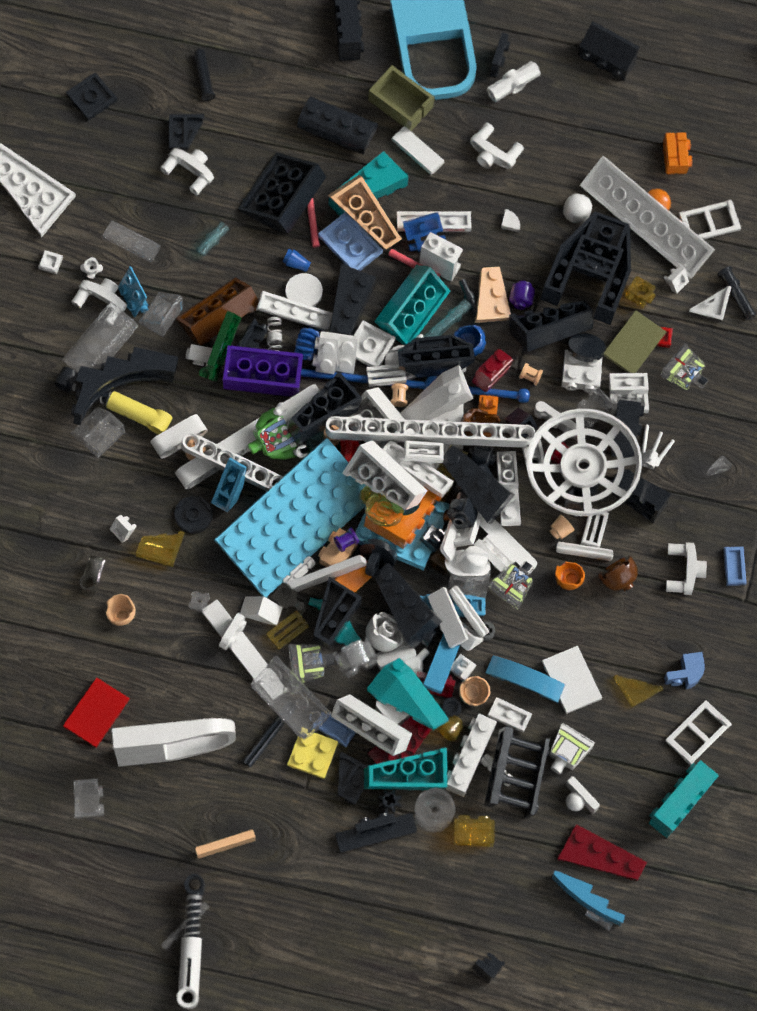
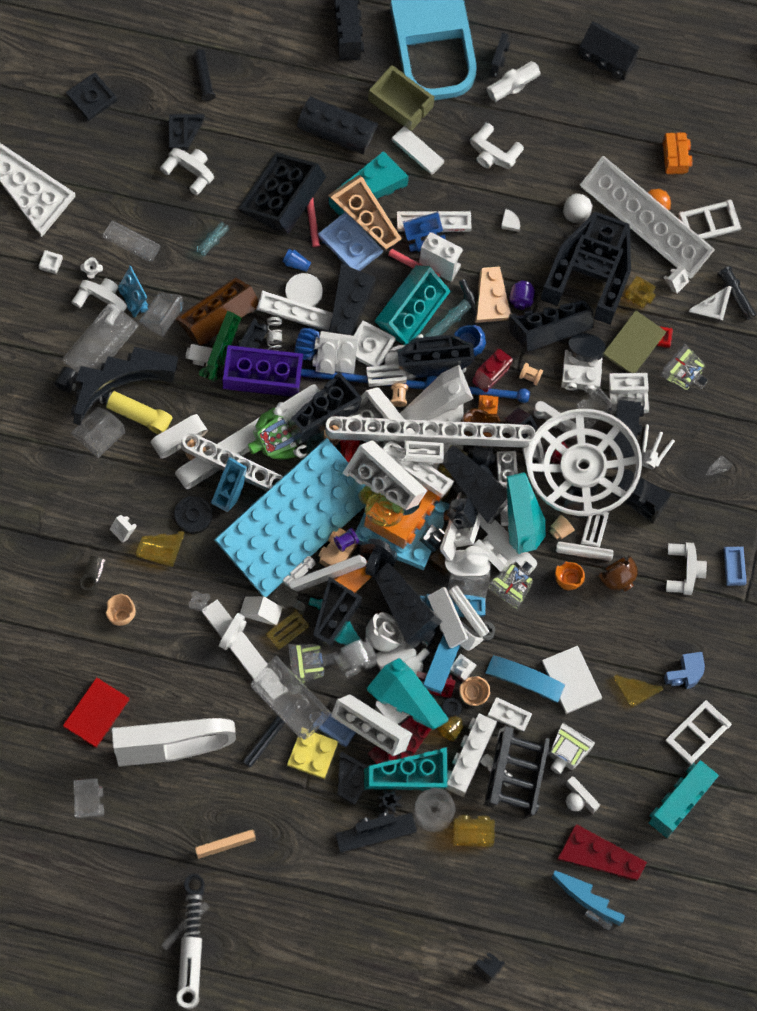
none -> teal wedge [507,472,546,554]

